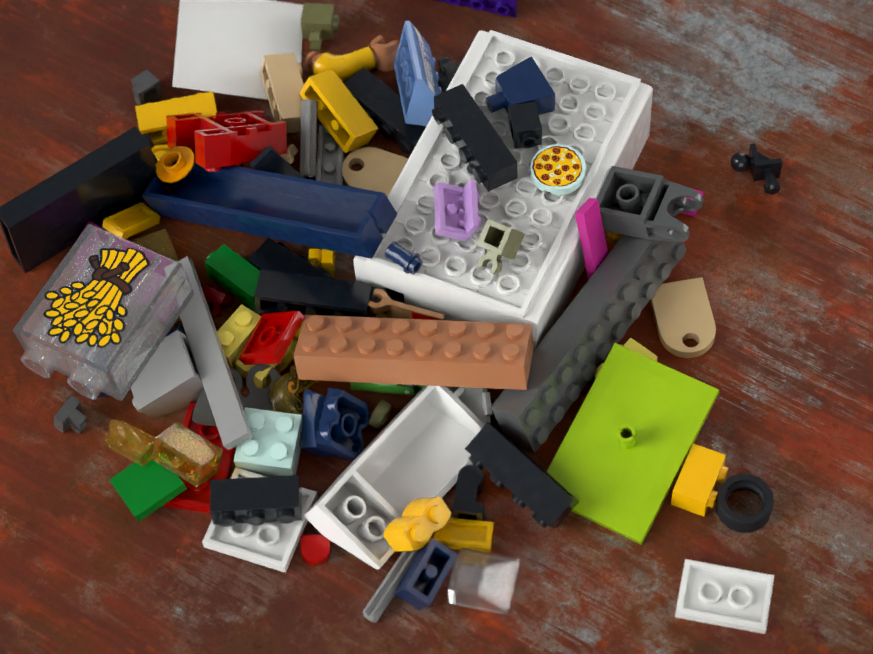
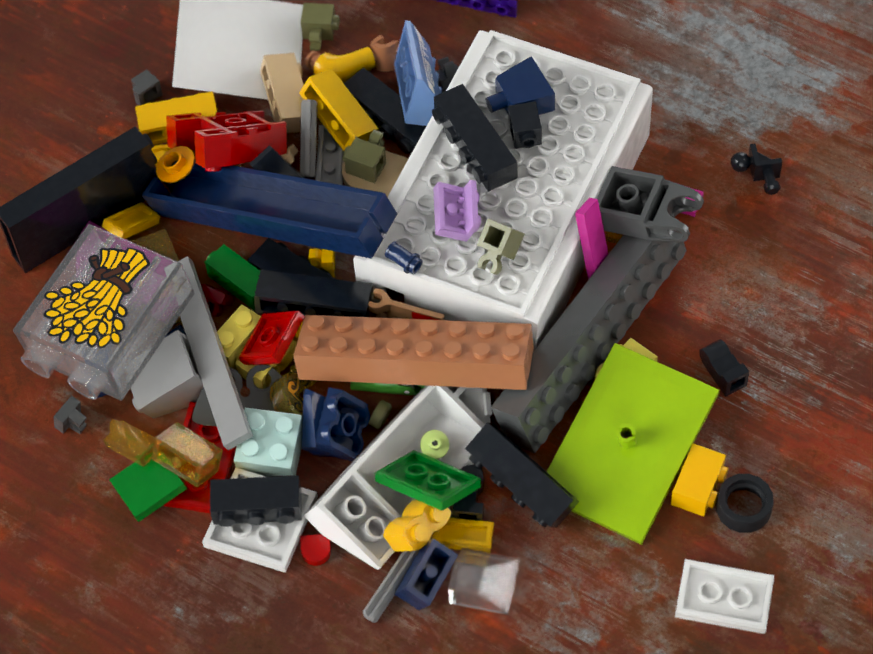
tile [530,144,586,196] -> none
tan tile [650,277,716,358] -> none
none -> olive brick [342,130,386,183]
none -> green tile [375,450,481,511]
none -> yellowish green tile [420,430,449,460]
none -> black leg [699,339,749,397]

